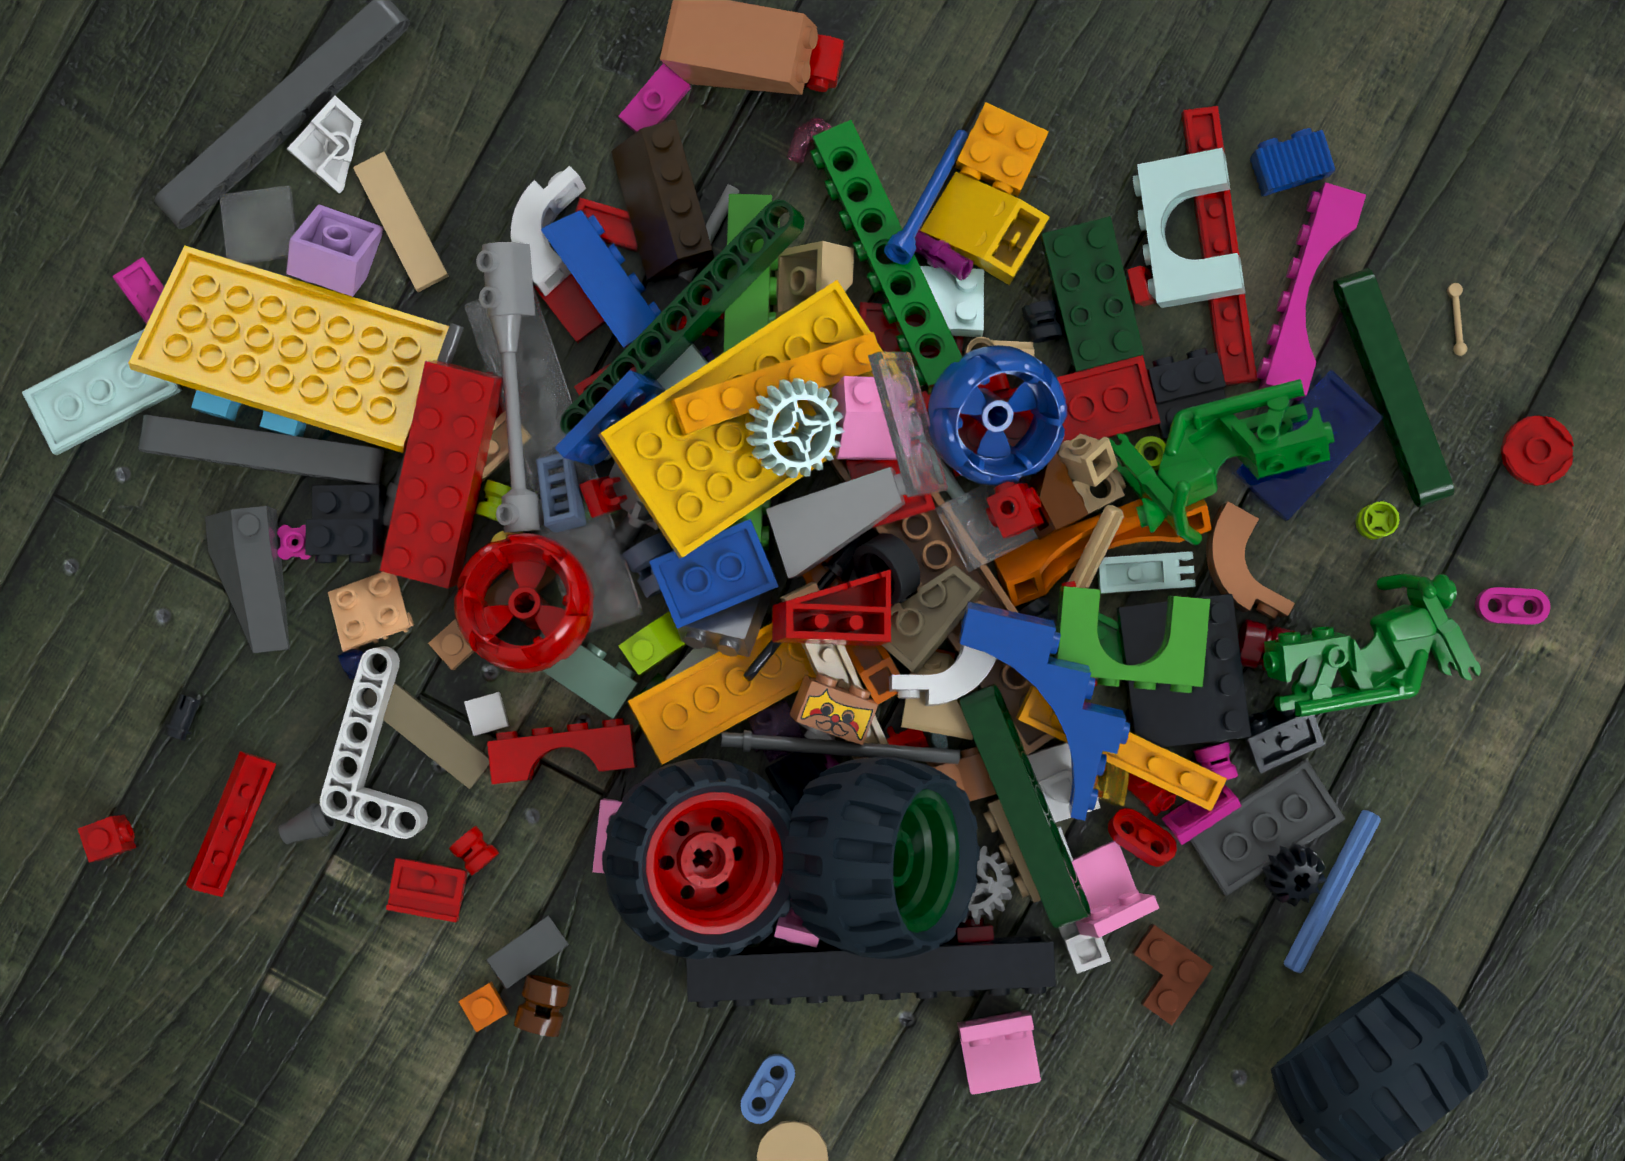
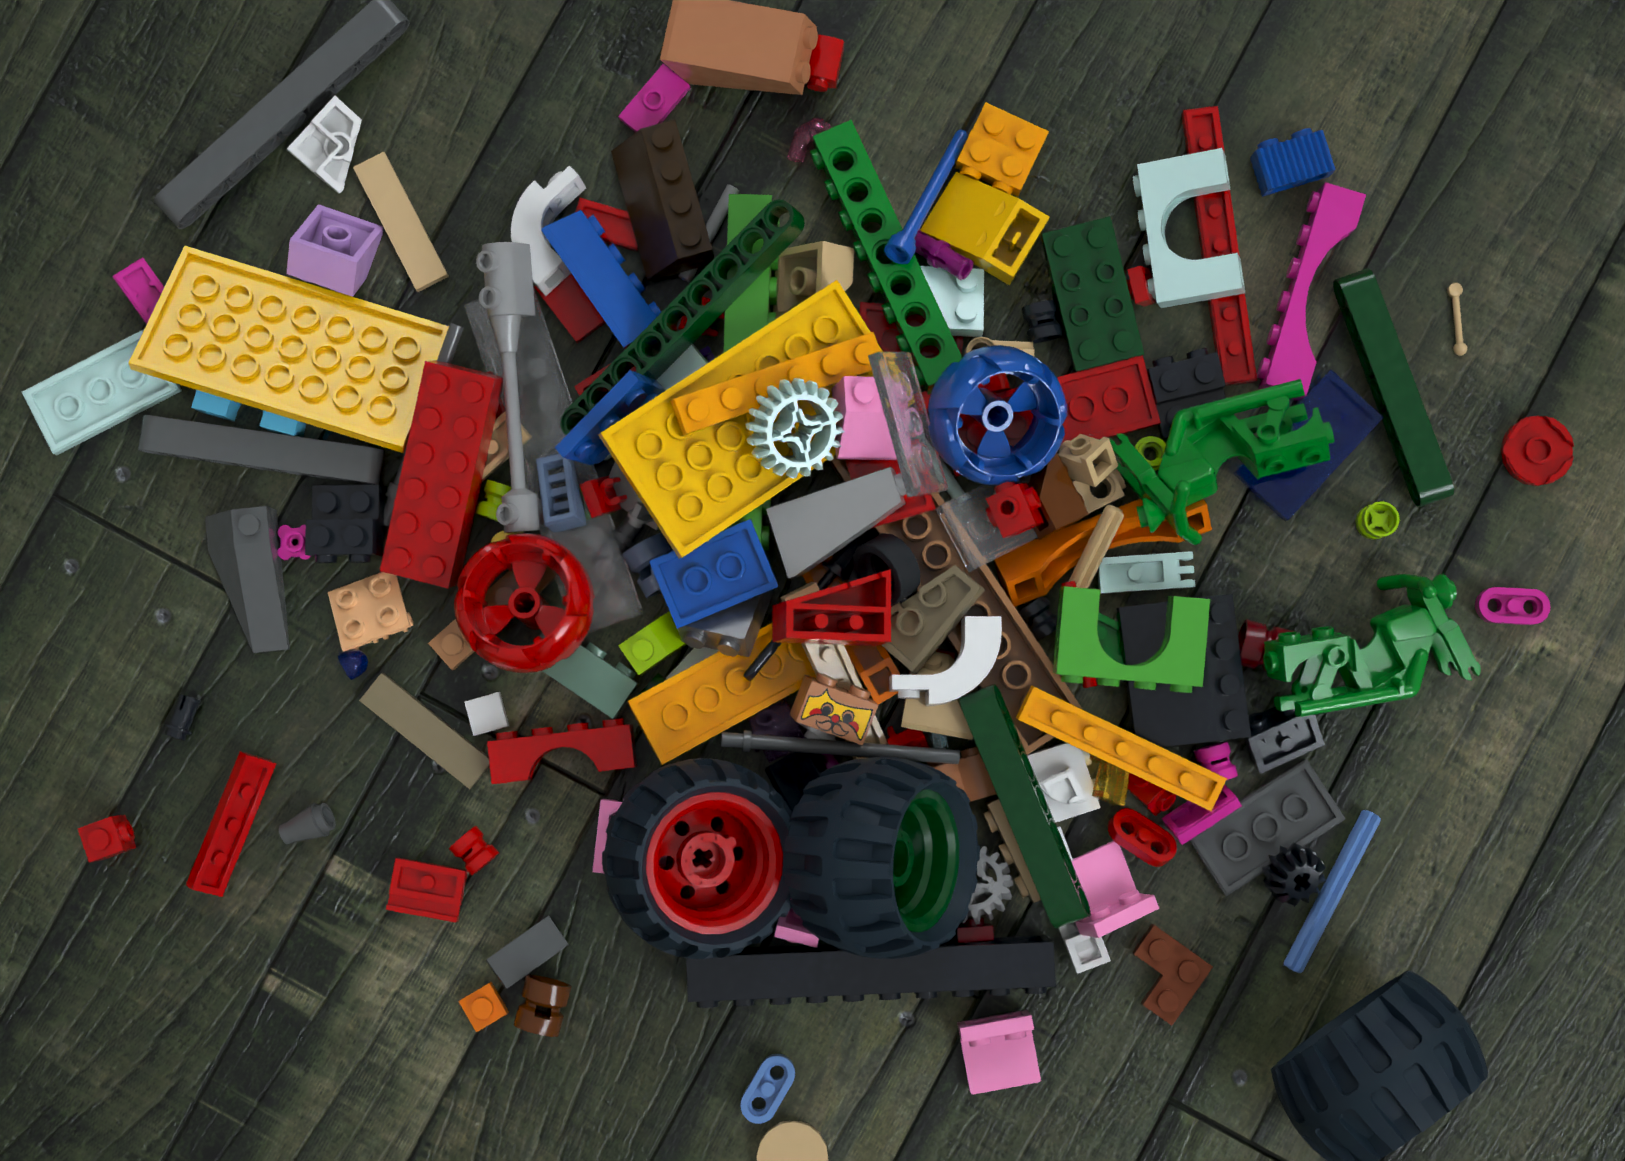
clear tile [219,185,297,264] -> none
white beam [320,646,428,839] -> none
blue arch [959,601,1130,821] -> none
nougat arch [1206,502,1295,619] -> none

